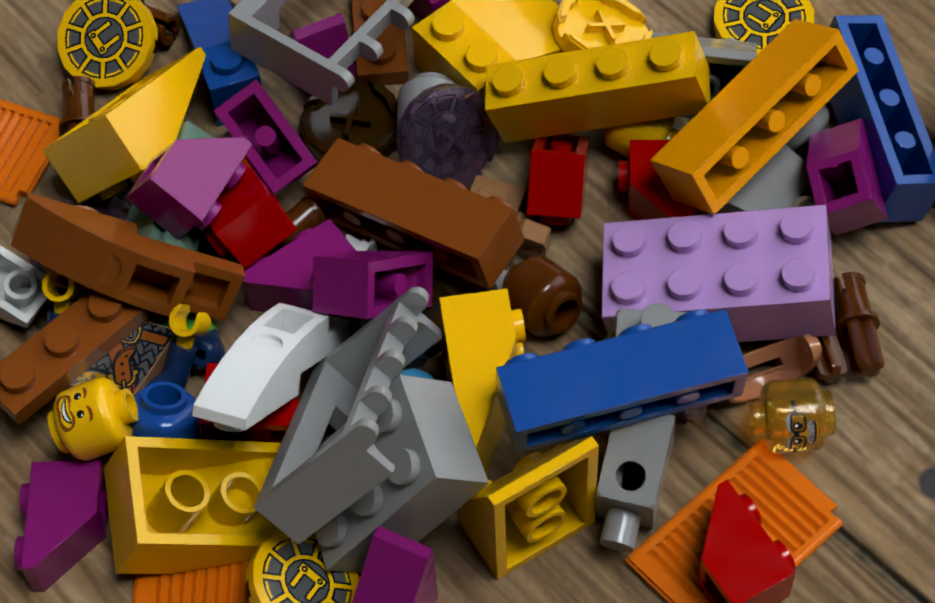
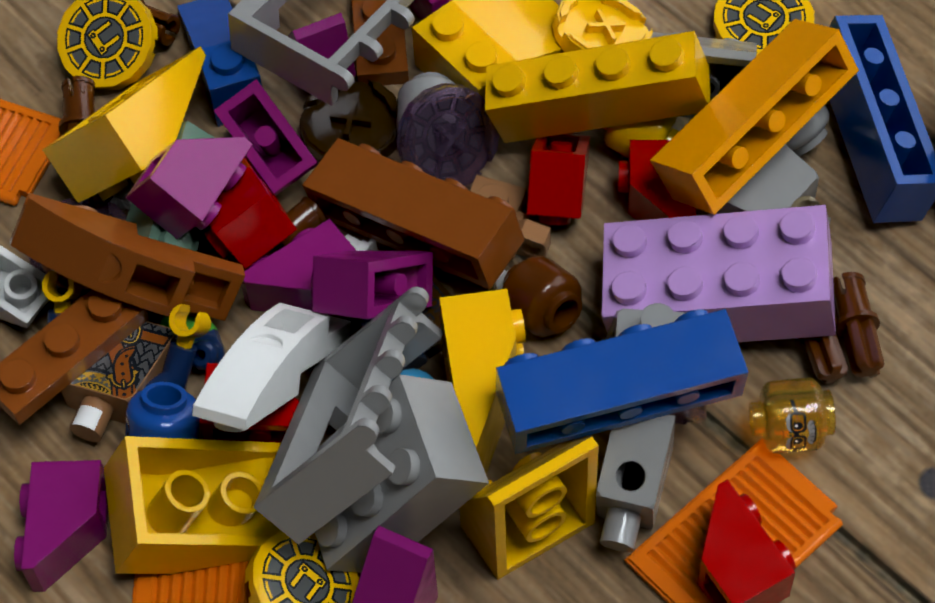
yellow head [47,377,139,461] -> none
nougat helmet [728,334,822,403] -> none
magenta slope [806,118,888,235] -> none

